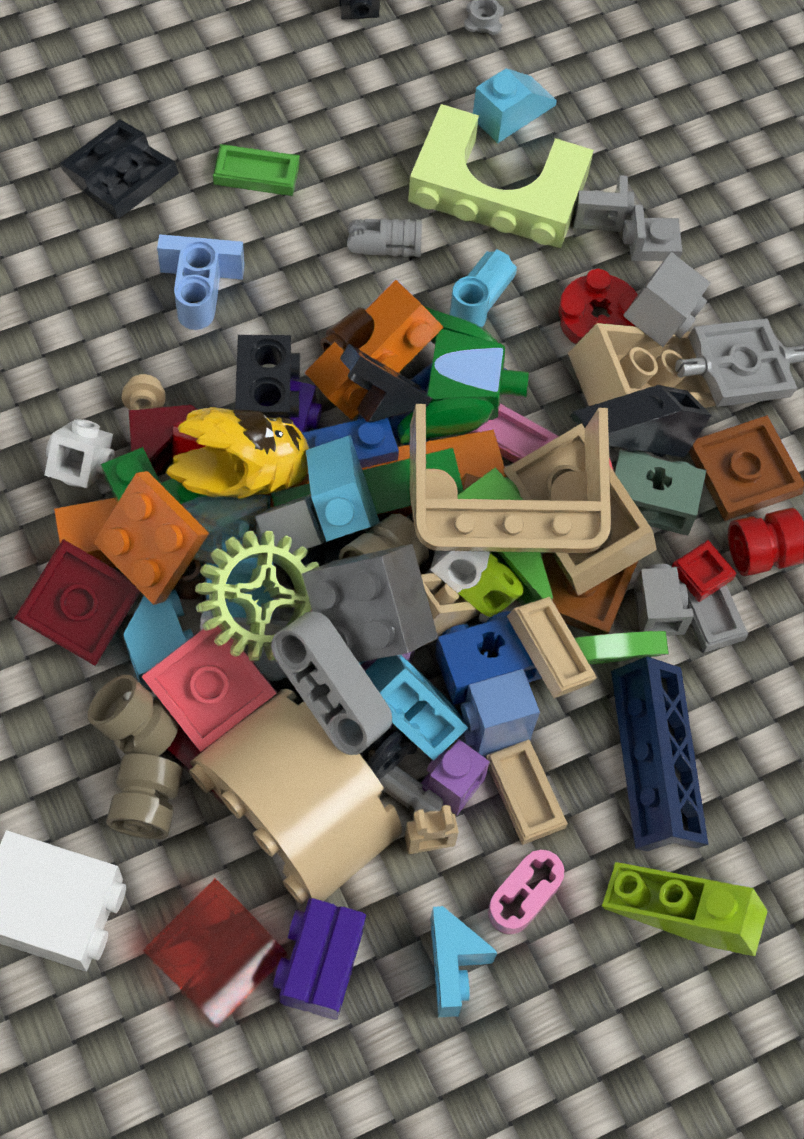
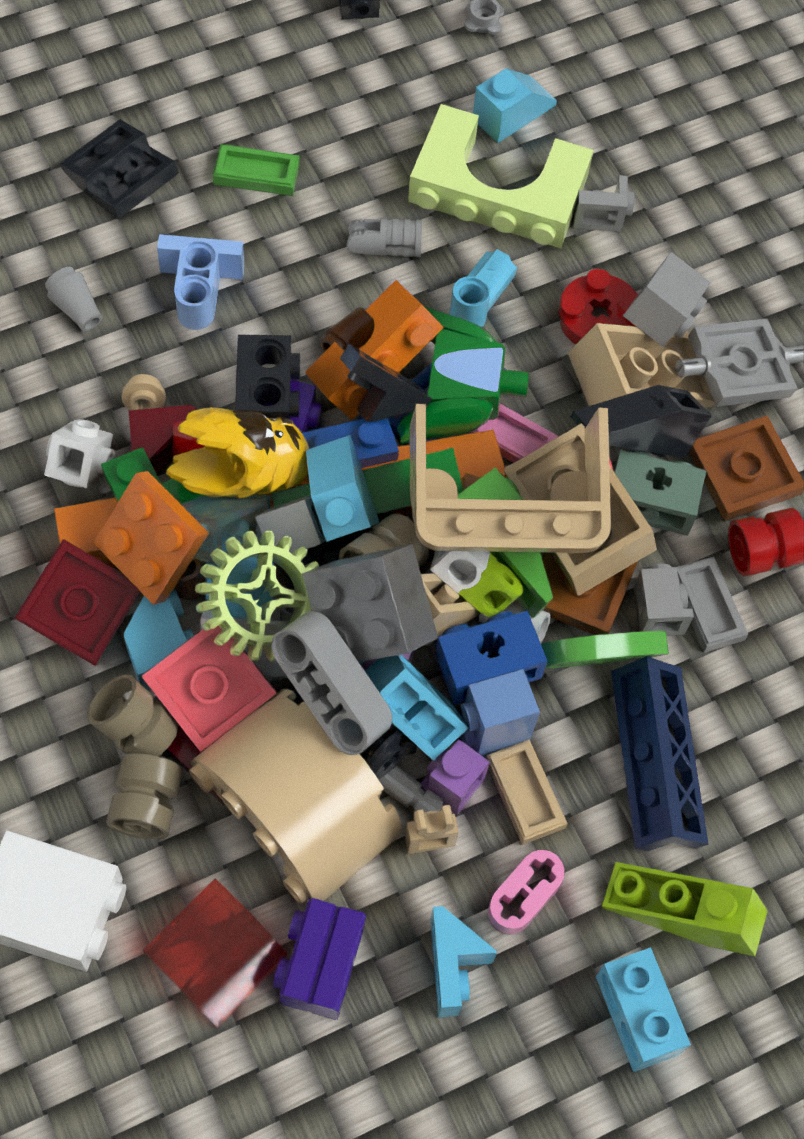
tan tile [507,597,597,698] -> none
light grey bracket [623,205,683,261] -> none
red tile [672,540,737,602] -> none
none -> light grey cone [45,267,103,332]
none -> medium azure brick [596,947,691,1072]

